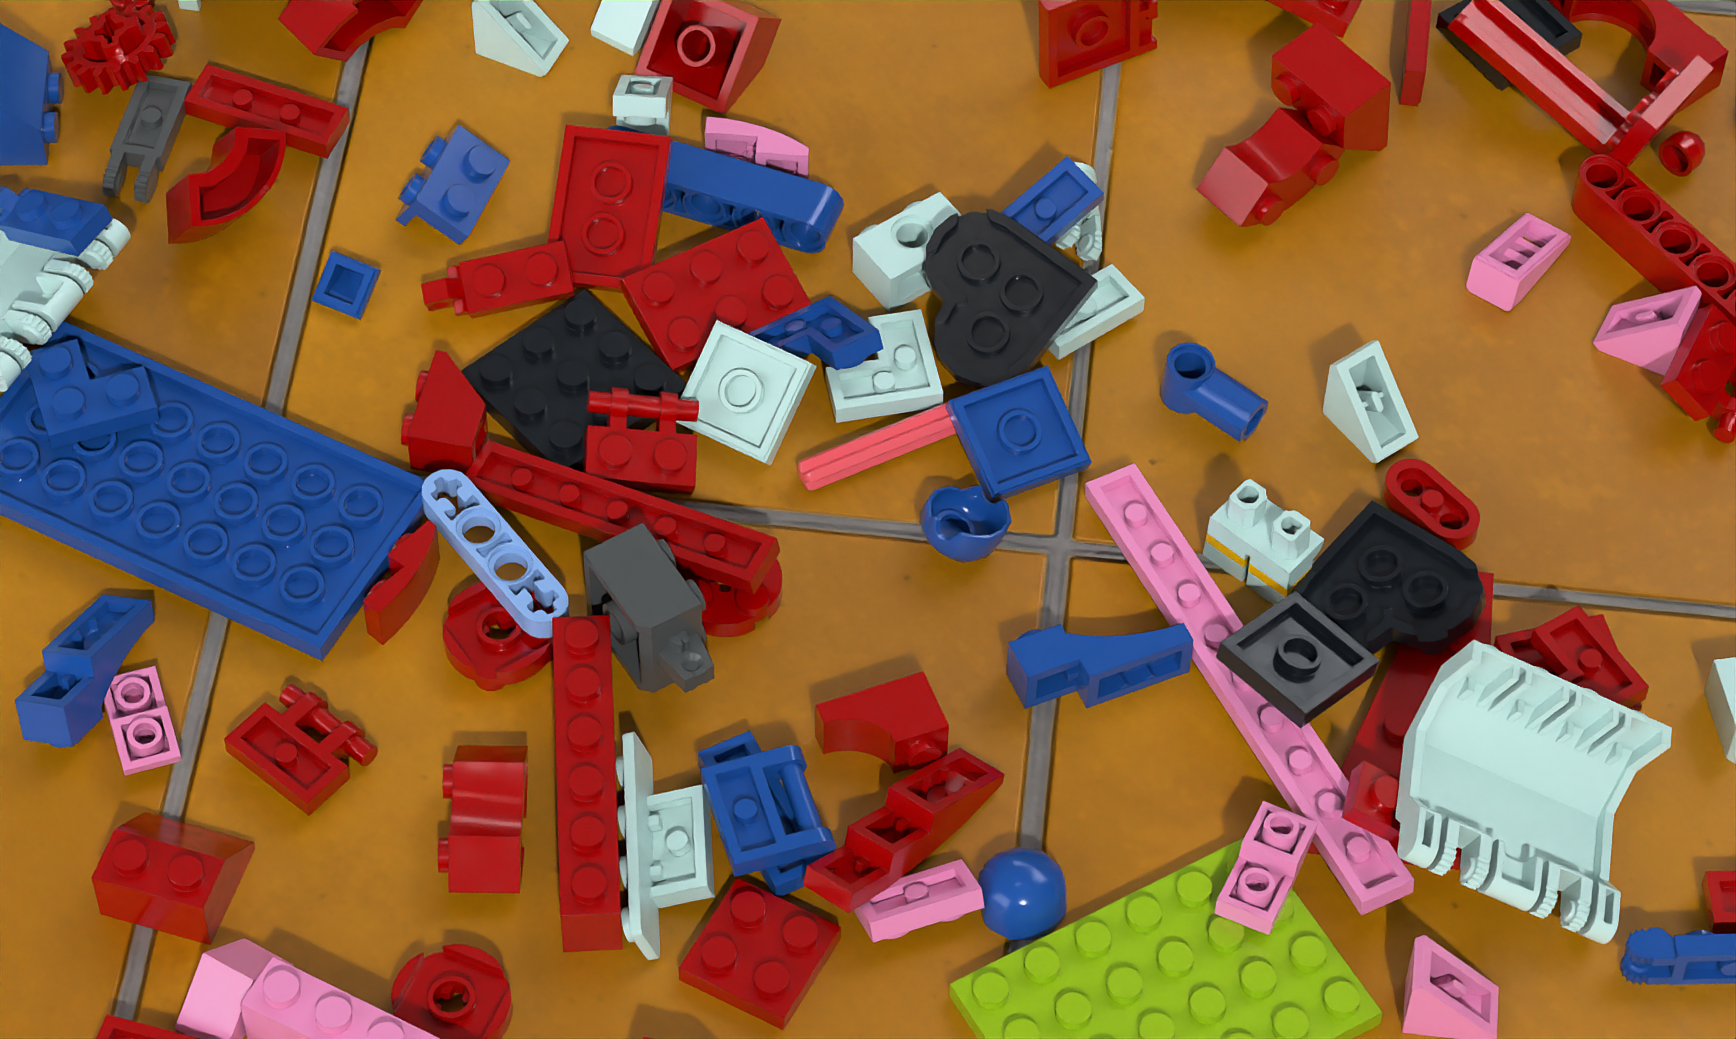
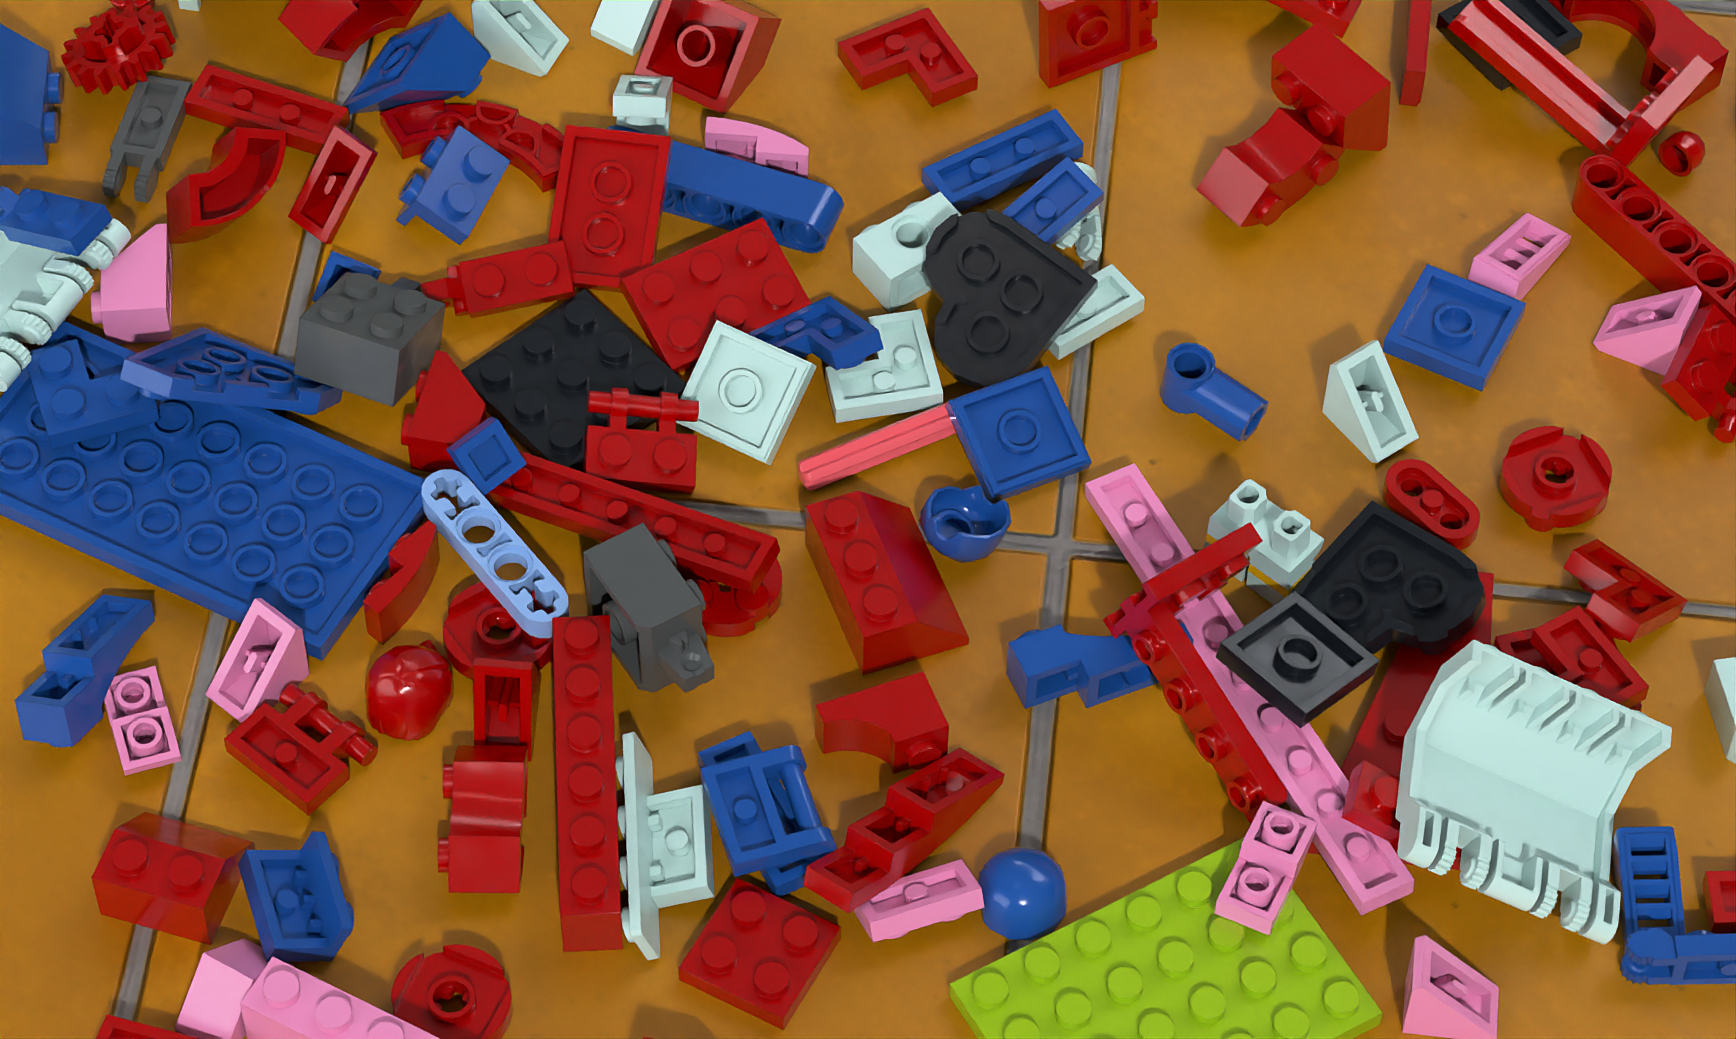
none -> bright pink slope [91,224,173,344]
none -> blue plate [120,327,343,415]
none -> bright pink slope [205,598,310,723]
none -> blue bracket [238,831,354,962]
none -> red slope [288,125,378,244]
none -> dark grey hinge [294,272,446,407]
none -> blue slope [342,12,491,115]
none -> red hair [365,640,454,741]
none -> red tile [379,99,564,193]
none -> blue plate [446,417,527,496]
none -> red slope [473,658,542,762]
none -> red slope [805,490,969,676]
none -> red plate [838,8,978,107]
none -> blue plate [922,109,1084,212]
none -> red bracket [1103,522,1287,824]
none -> blue plate [1383,264,1526,392]
none -> red plate [1499,426,1612,532]
none -> red plate [1563,539,1688,643]
none -> blue slope [1611,826,1686,948]

